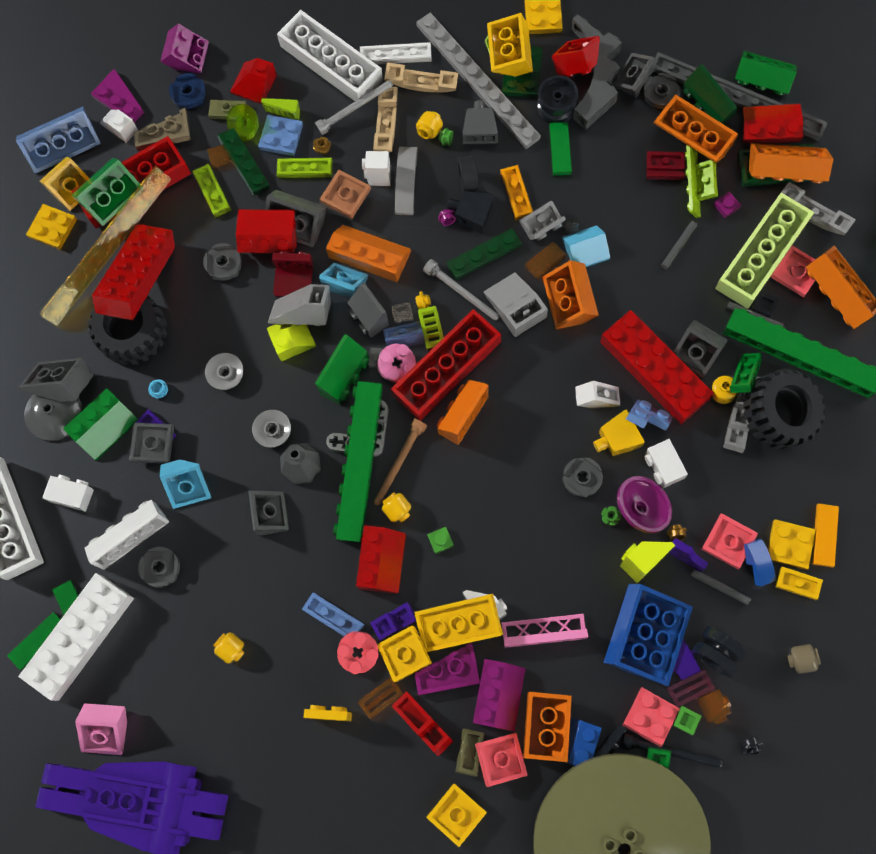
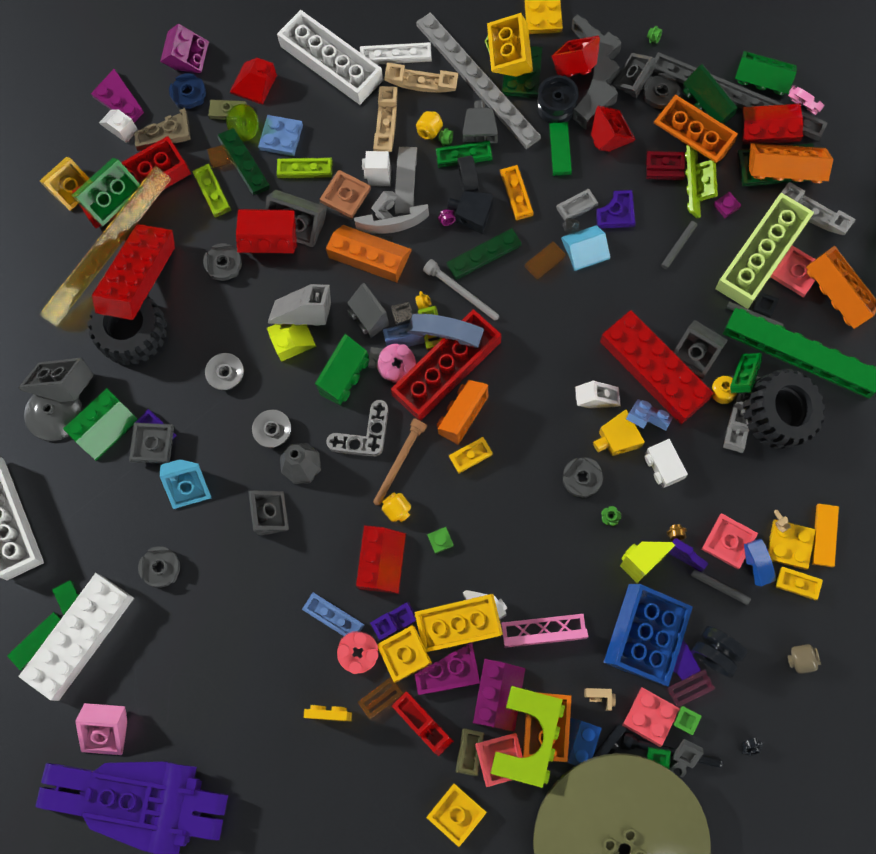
medium blue slope [16,107,101,173] -> none
yellow plate [26,204,77,250] -> none
white brick [42,475,94,512] -> none
white slope [85,500,169,570] -> none
medium azure plate [148,379,168,399] -> none
yellow head [213,632,245,663] -> none
lime slope [261,98,300,120] -> none
dark red bracket [272,251,314,297] -> none
pearl gold plate [313,137,331,155] -> none
light grey piece [315,81,393,136] -> none
medium azure slope [319,263,368,298] -> none
green brick [333,381,383,543] -> none
light grey slope [483,273,548,337] -> none
light grey bracket [519,201,566,241] -> none
orange slope [542,260,599,329] -> none
magenta dish [617,476,672,533] -> none
clear orange brick [697,689,731,725] -> none
none -> light grey slope [354,204,429,234]
none -> light grey bracket [371,191,398,220]
none -> sand blue slope [406,314,484,348]
none -> green tile [436,141,492,168]
none -> yellow plate [449,437,493,474]
none -> lime arch [490,686,565,788]
none -> light grey tile [556,189,598,223]
none -> tan bracket [584,688,616,711]
none -> red slope [591,106,636,152]
none -> dark purple tile [596,190,636,229]
none -> bright green plate [647,26,662,44]
none -> dark grey plate [670,739,704,777]
none -> tan hand [774,510,791,533]
none -> bright pink plate [788,86,824,115]

